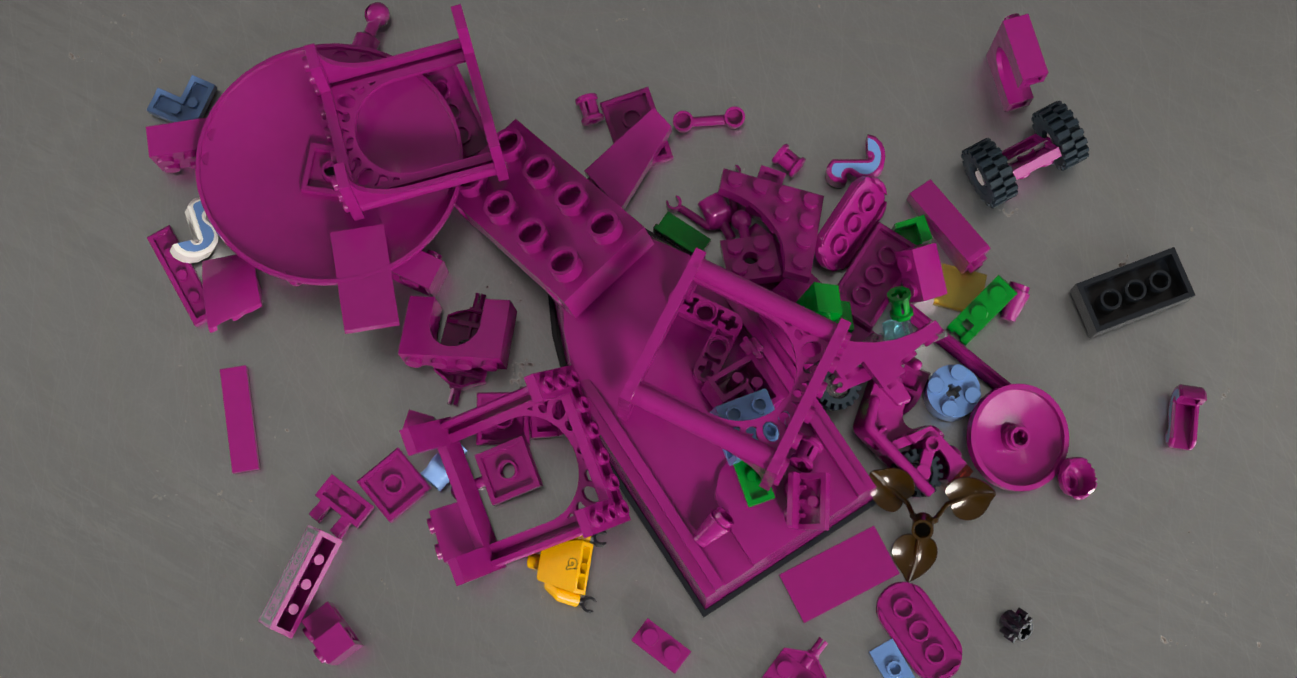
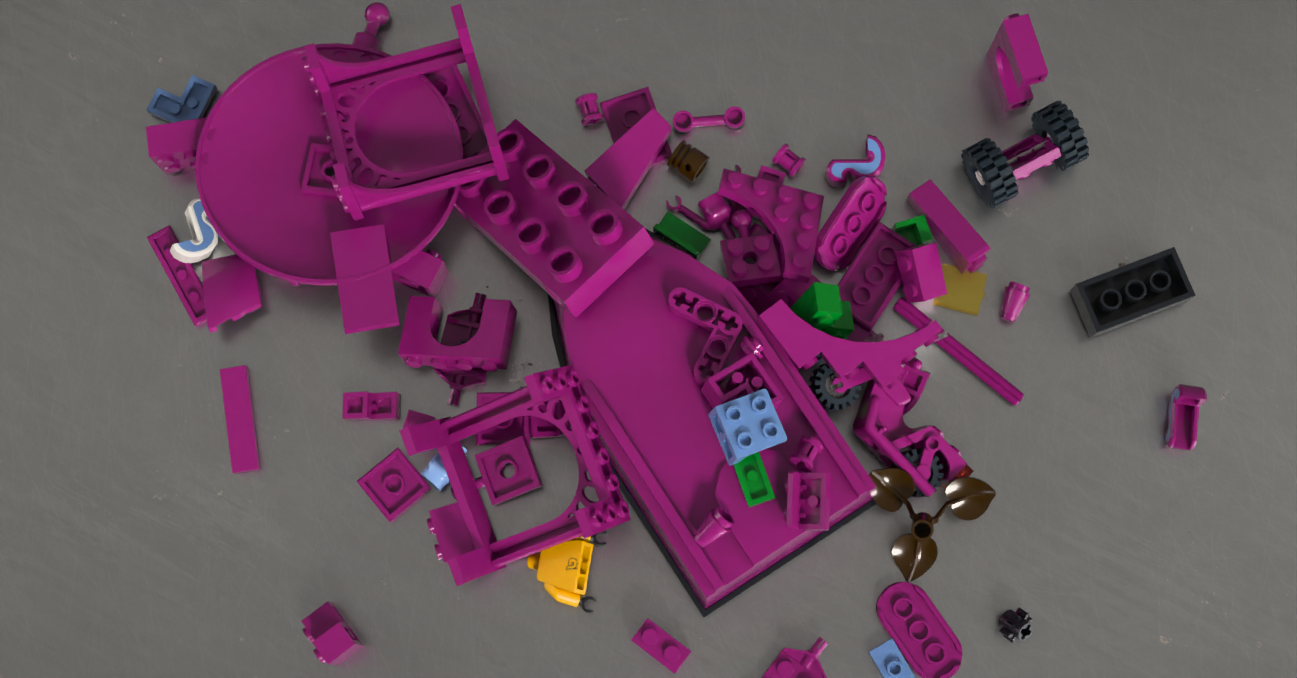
magenta brick [258,524,342,639] -> none
magenta plate [309,474,374,540] -> none
magenta arch [617,248,852,491] -> none
magenta tile [779,526,900,623] -> none
clear light blue plate [882,319,913,341] -> none
green bush [887,286,914,322] -> none
medium blue brick [923,364,981,422] -> none
green plate [947,275,1018,346] -> none
magenta dish [966,384,1069,491] -> none
magenta hair [1057,457,1098,500] -> none
none -> magenta slope [342,391,400,420]
none -> dark brown piece [667,140,710,183]

